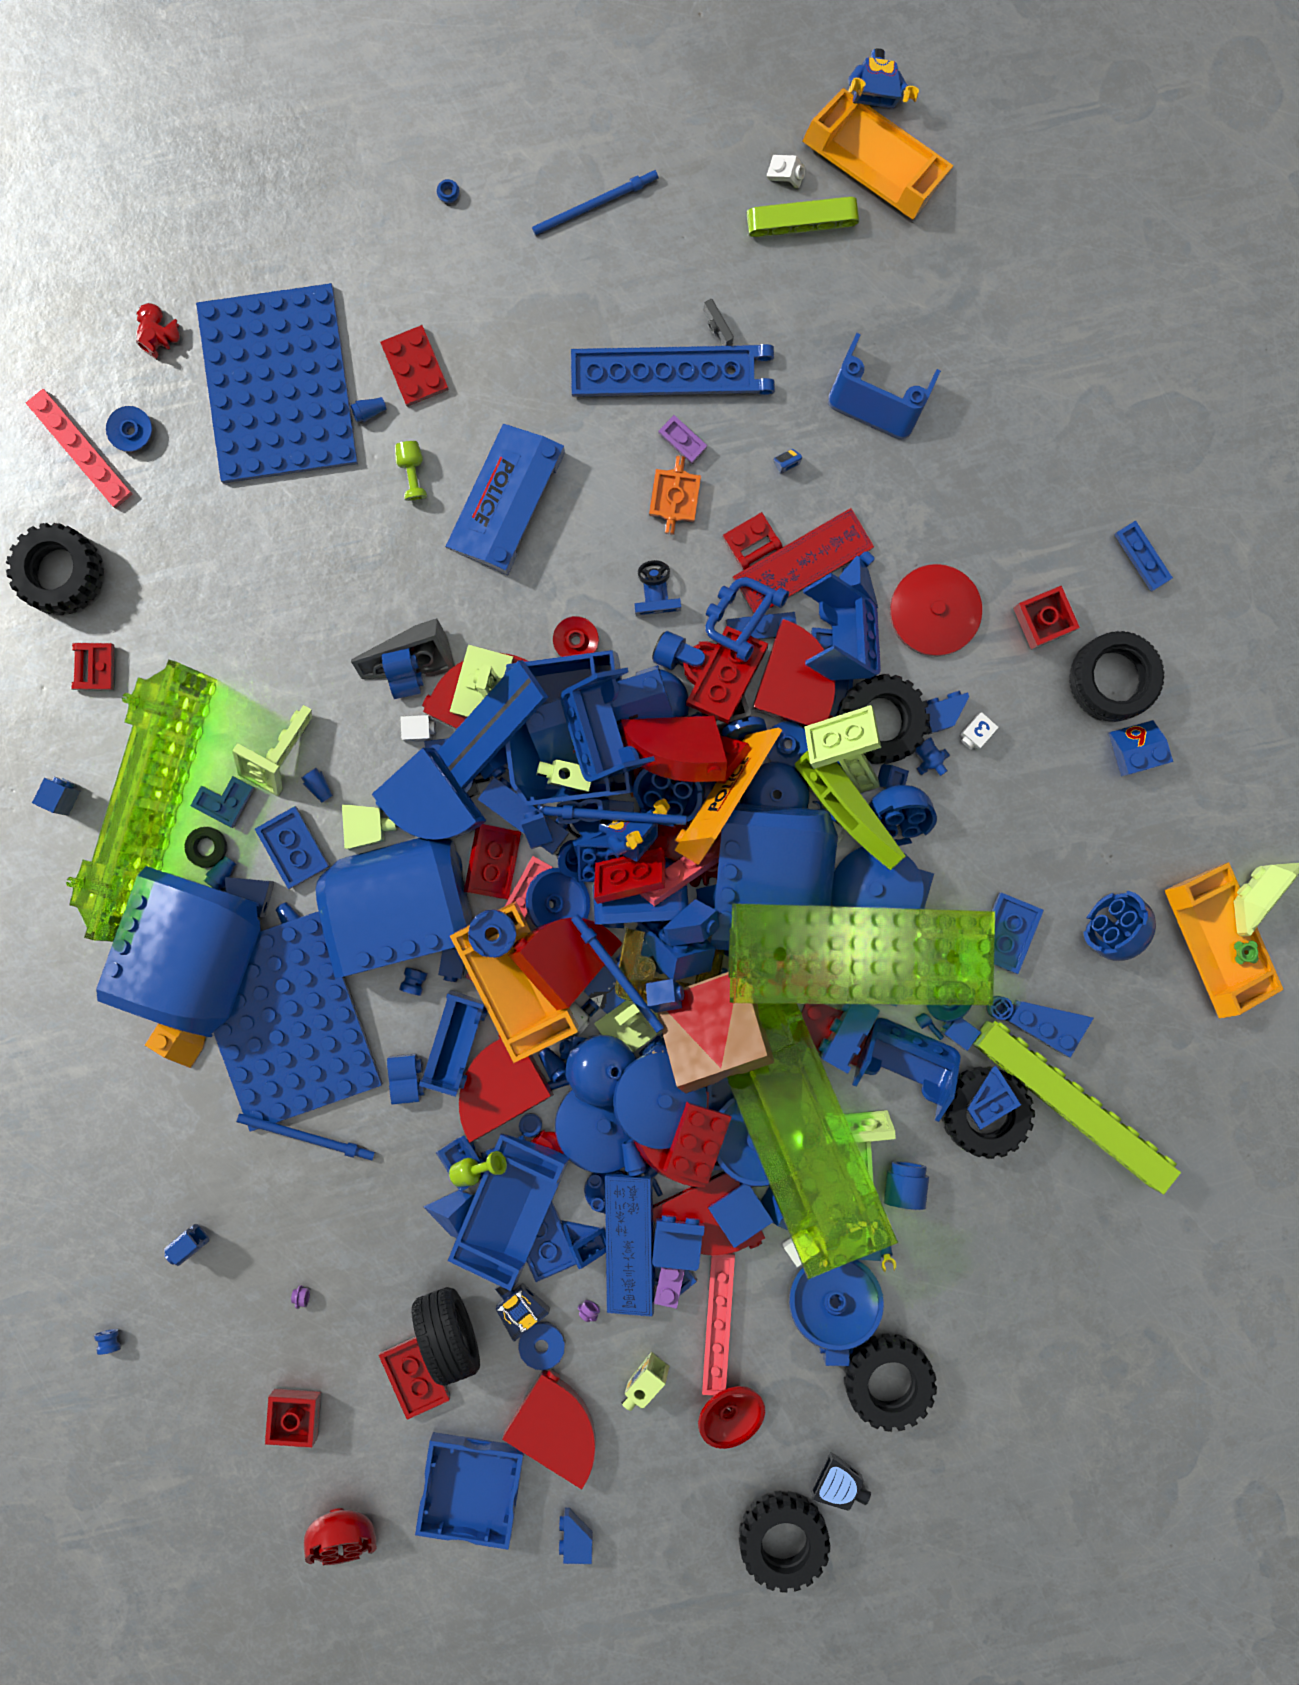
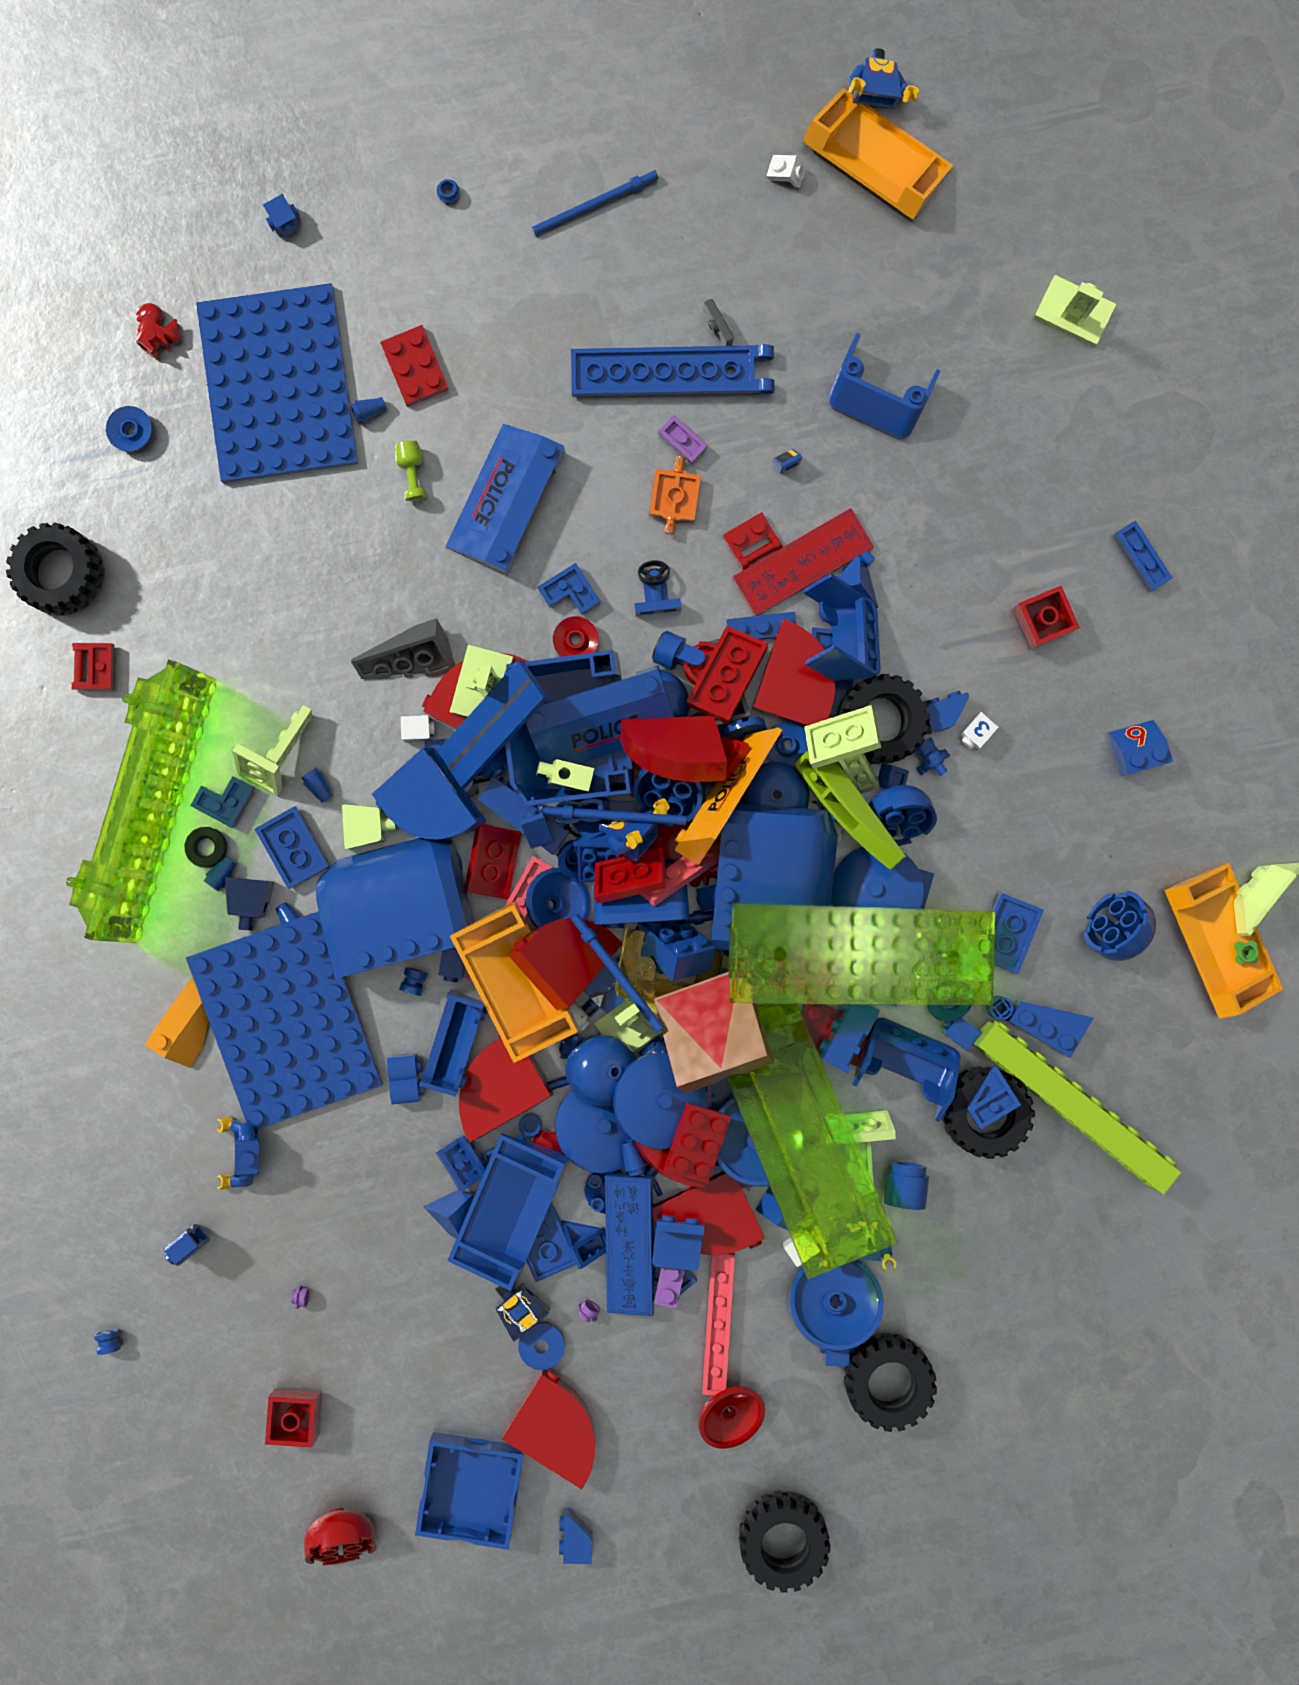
coral plate [26,389,133,509] -> none
blue brick [32,776,81,816] -> none
blue slope [96,866,261,1037] -> none
blue bar [236,1113,375,1161] -> none
red plate [378,1337,450,1420] -> none
blue brick [382,648,424,699] -> none
black tyre [411,1287,480,1386] -> none
lime piece [449,1151,507,1187] -> none
blue tile [468,909,516,958] -> none
blue cone [538,1048,566,1083] -> none
blue windscreen [561,667,655,782] -> none
yellowish green torso [621,1352,670,1411] -> none
blue brick [646,979,684,1013] -> none
blue slope [663,899,720,946] -> none
blue bar [705,577,789,662] -> none
blue tile [708,1184,773,1248] -> none
lime beam [746,197,859,237] -> none
torso [811,1452,871,1511] -> none
red dish [890,564,982,657] -> none
blue hand [915,1013,944,1040] -> none
black tyre [1069,631,1165,722] -> none
none -> blue torso [217,1117,259,1190]
none -> blue brick [263,194,300,237]
none -> blue plate [537,563,601,615]
none -> yellowish green piece [1034,275,1116,347]

